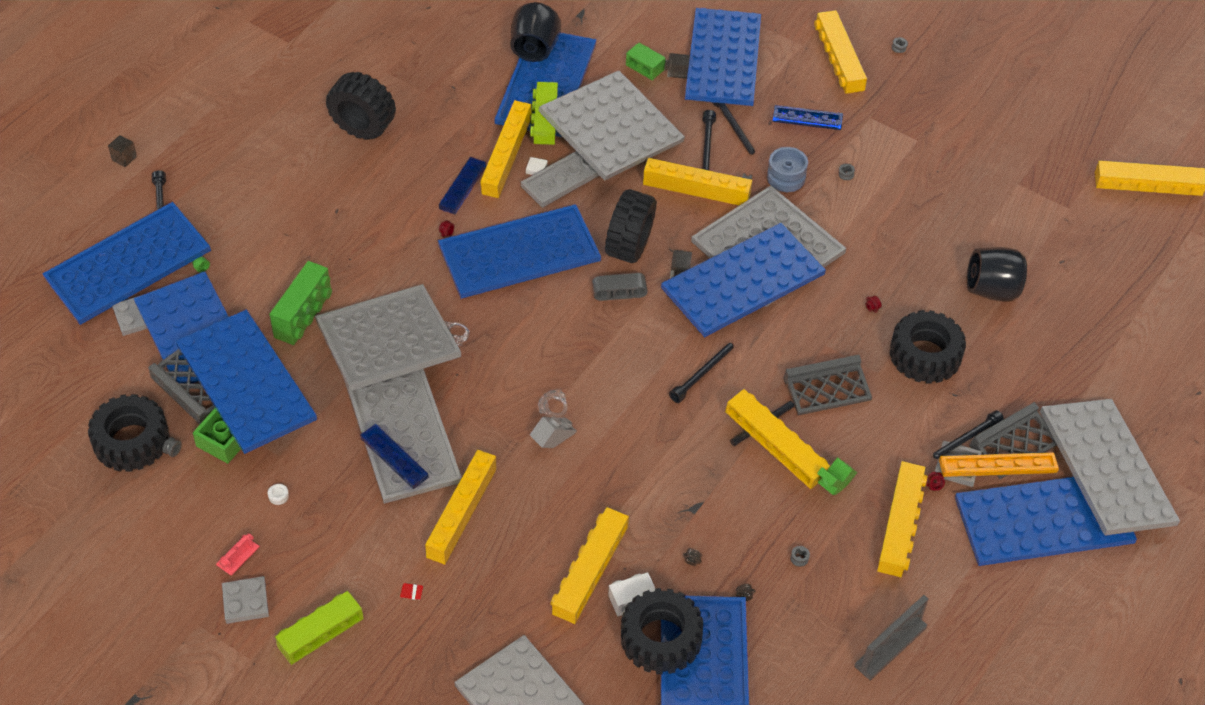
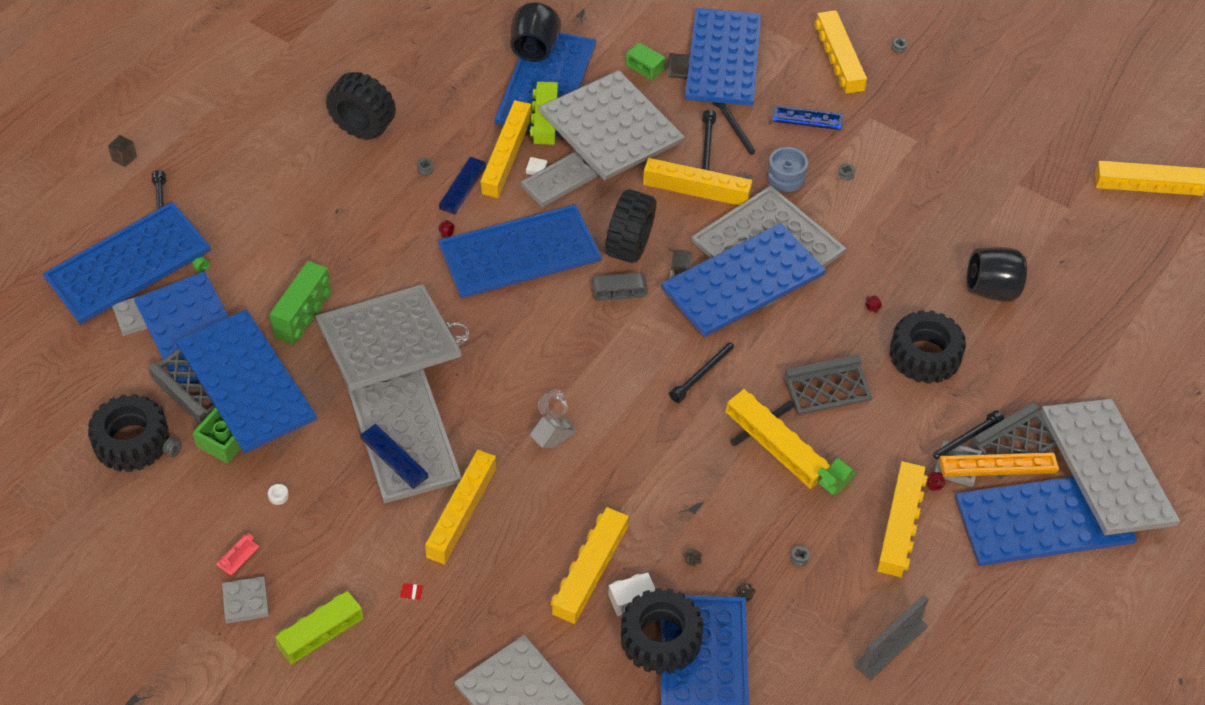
none -> dark grey bush [417,158,434,176]

